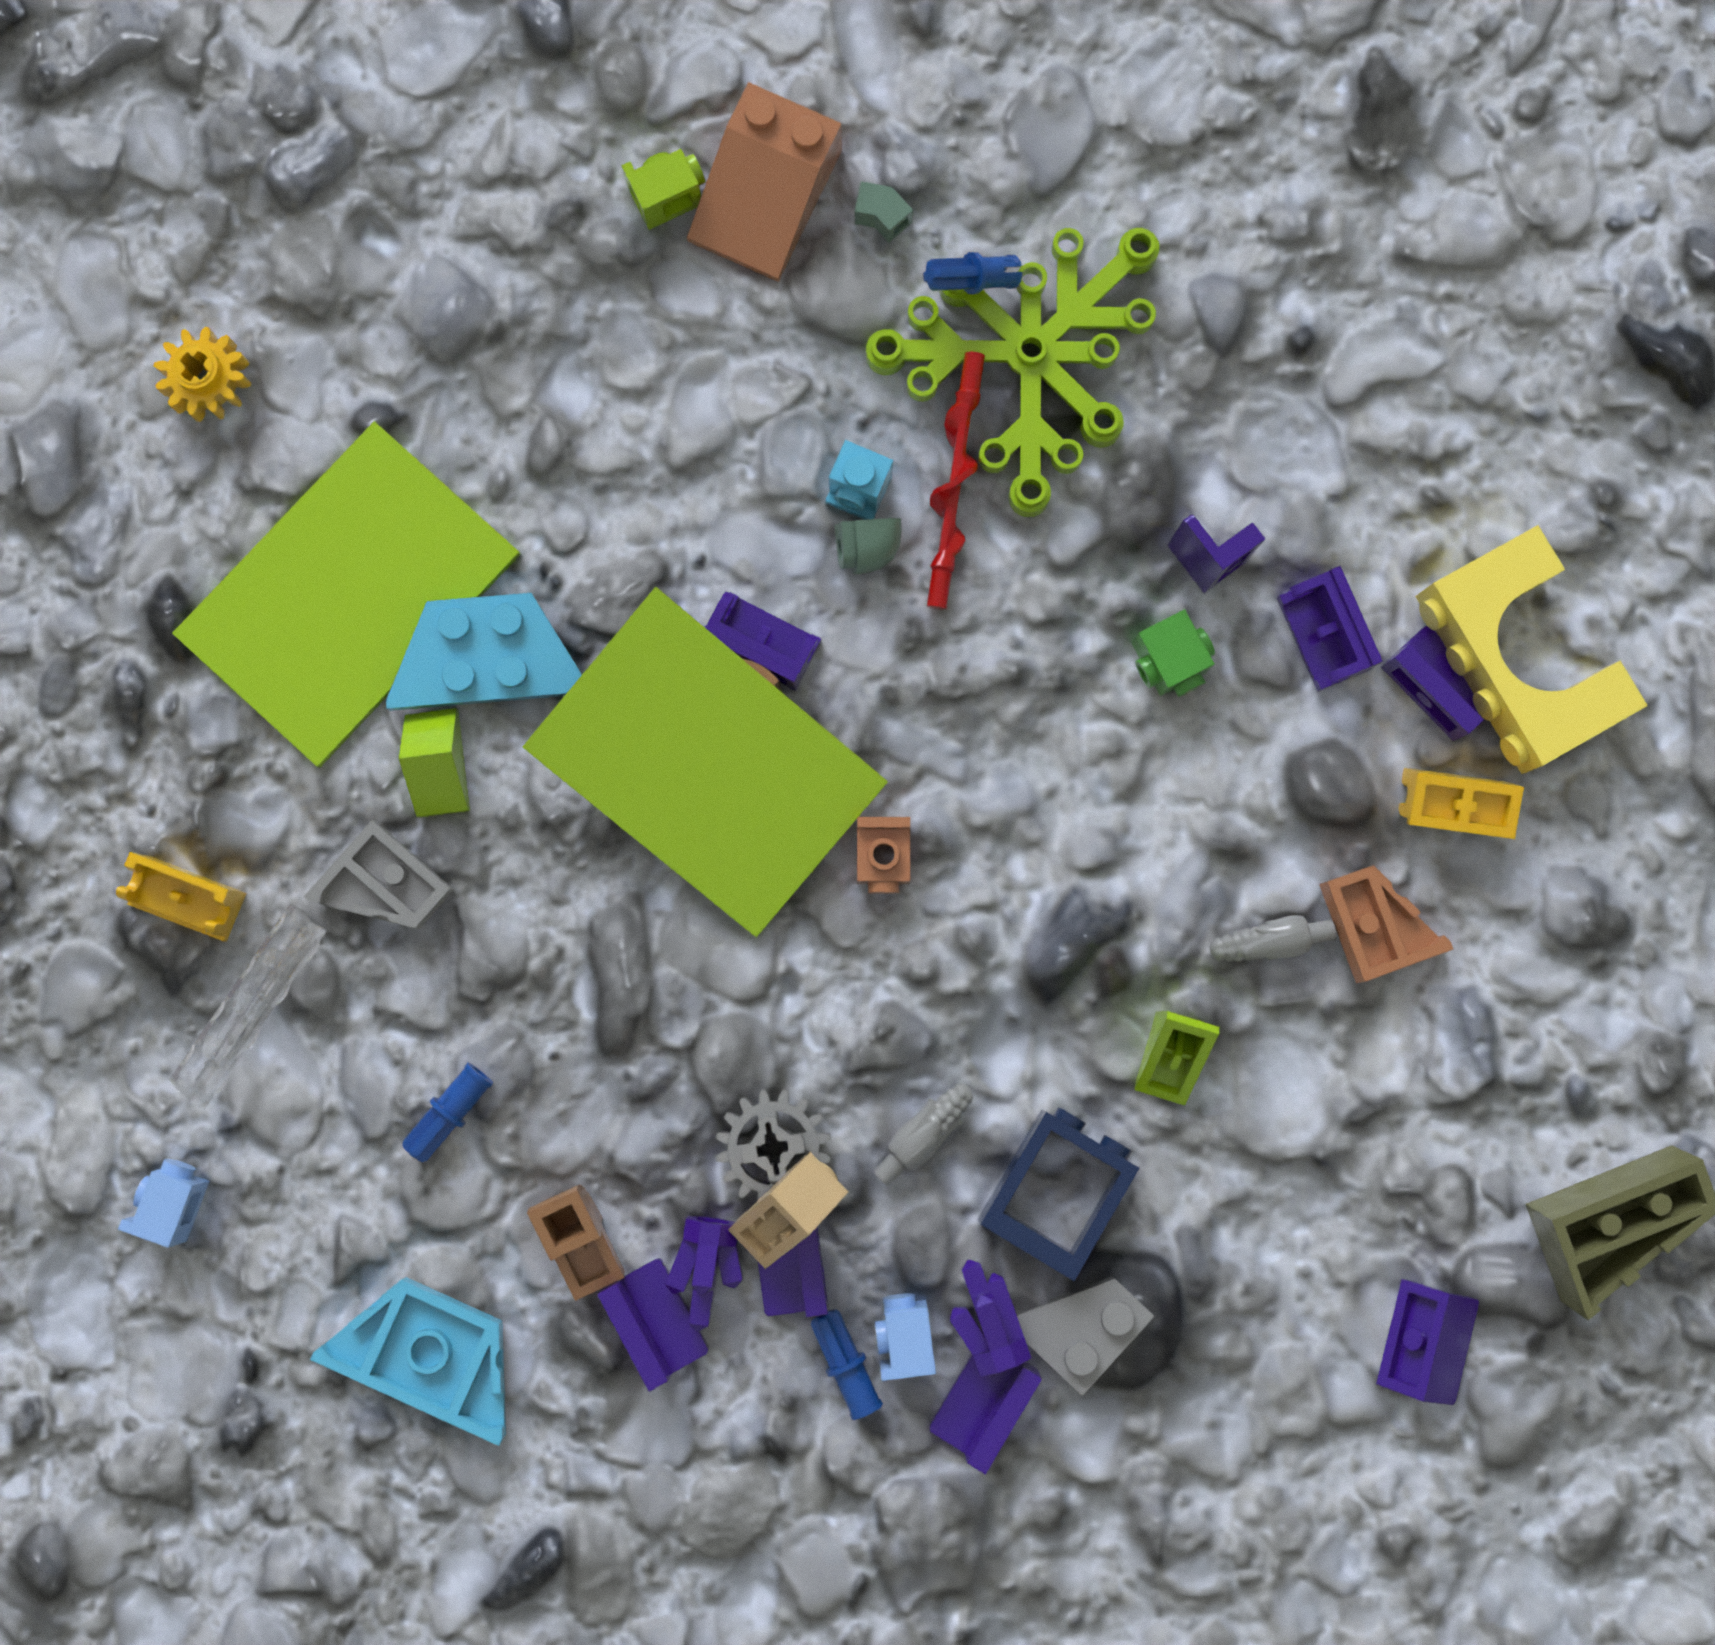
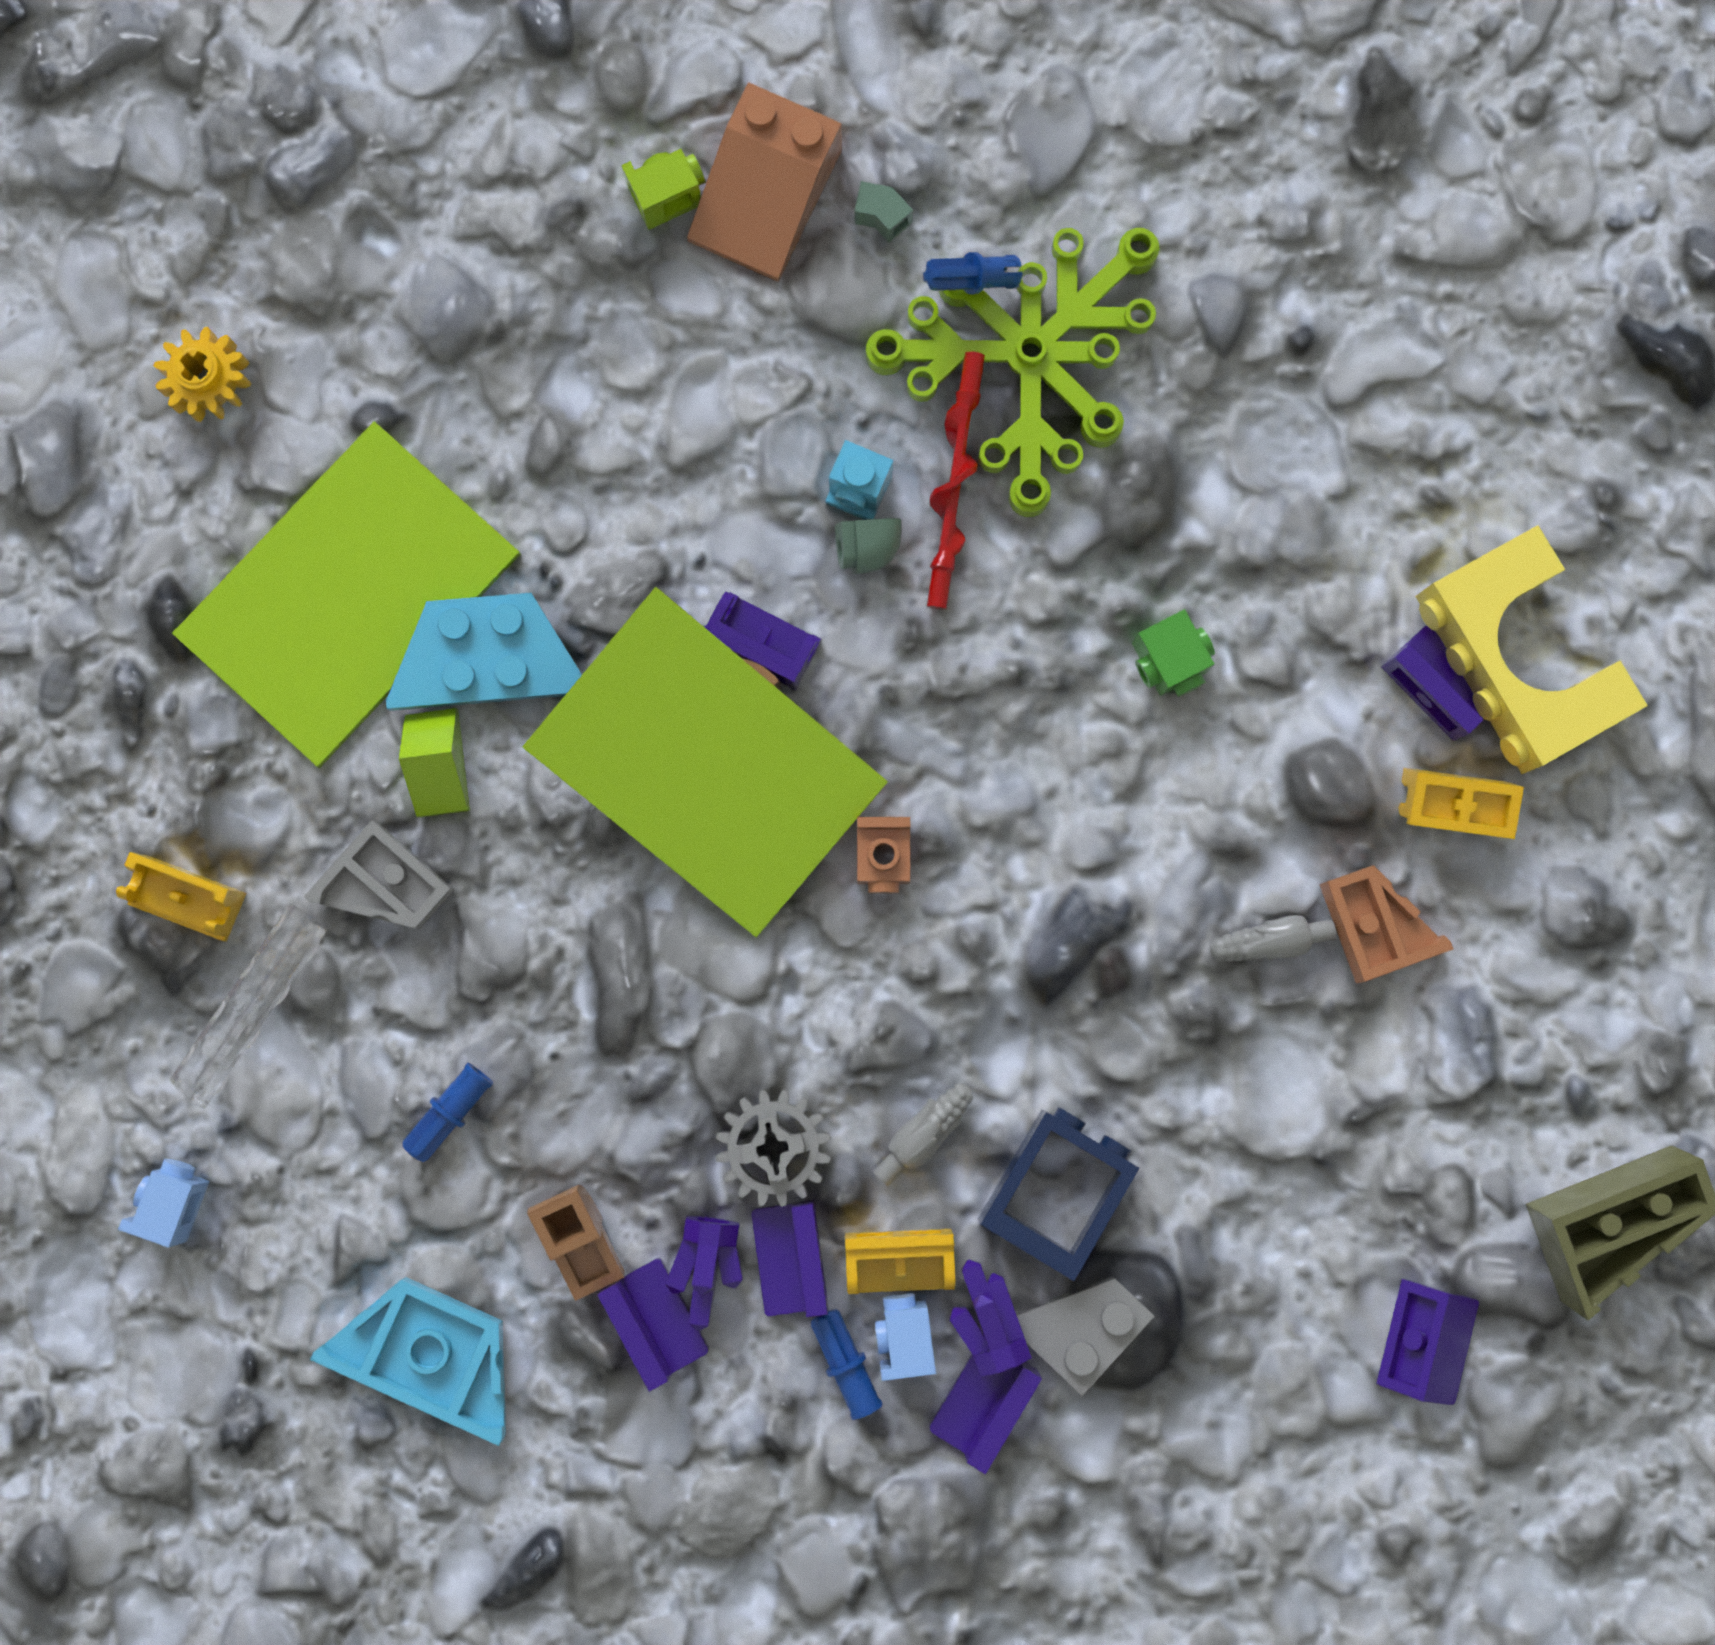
tan arch [728,1152,848,1269] -> none
lime slope [1134,1011,1220,1106] -> none
dark purple panel [1168,514,1266,593] -> none
dark purple hinge [1277,565,1383,692] -> none
none -> yellow hinge [845,1228,956,1294]

